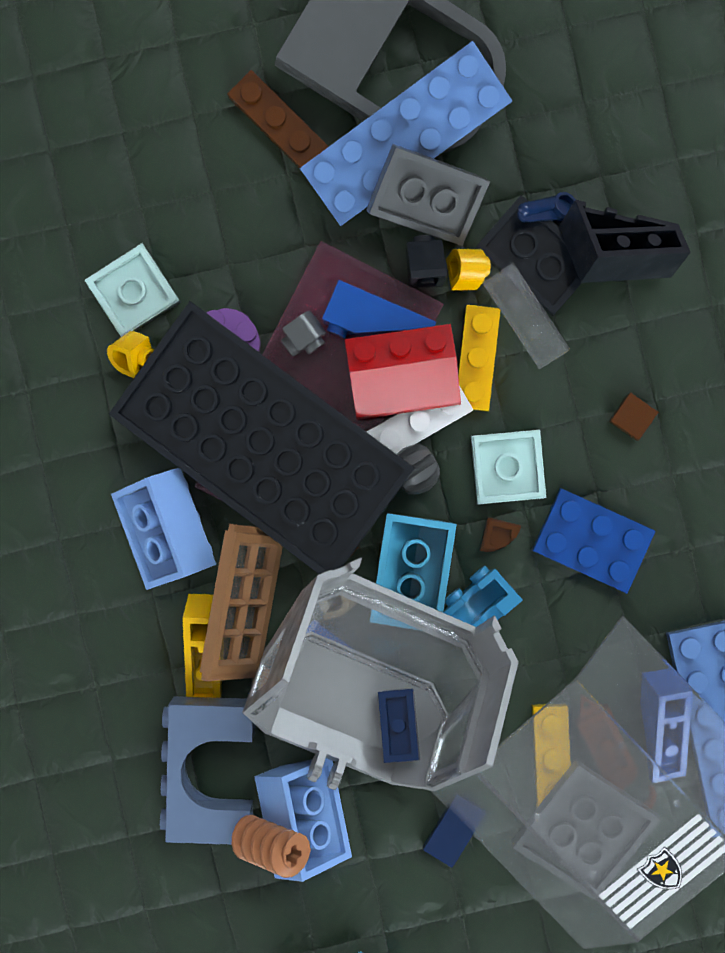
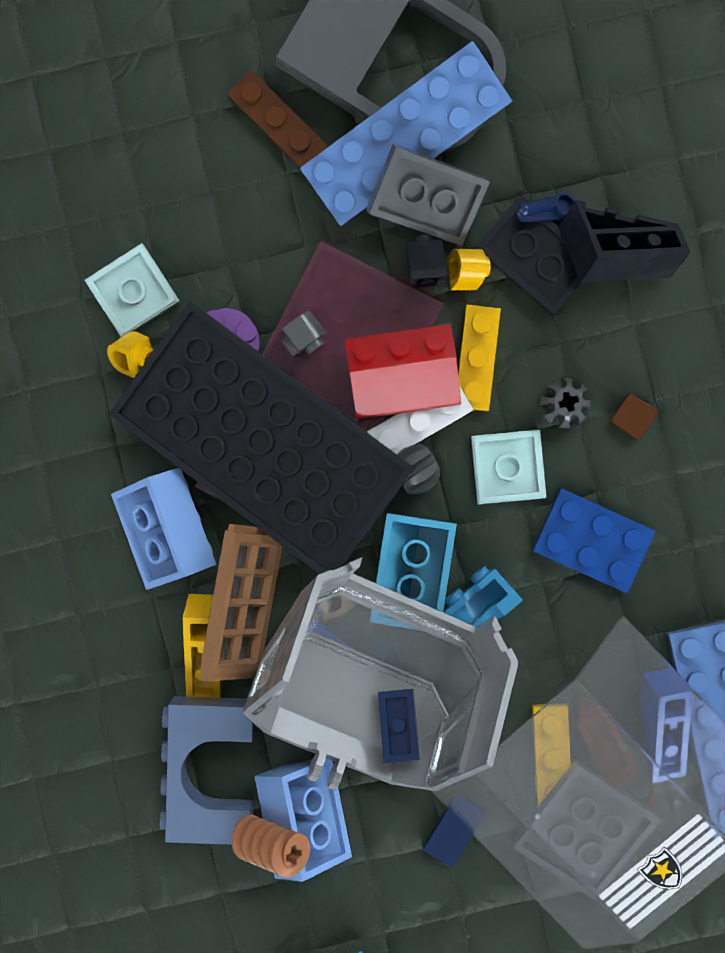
blue slope [322,280,436,339] -> none
reddish brown tile [479,517,522,552] -> none
clear tile [483,263,570,369] -> none
none -> dark grey piece [540,377,591,429]

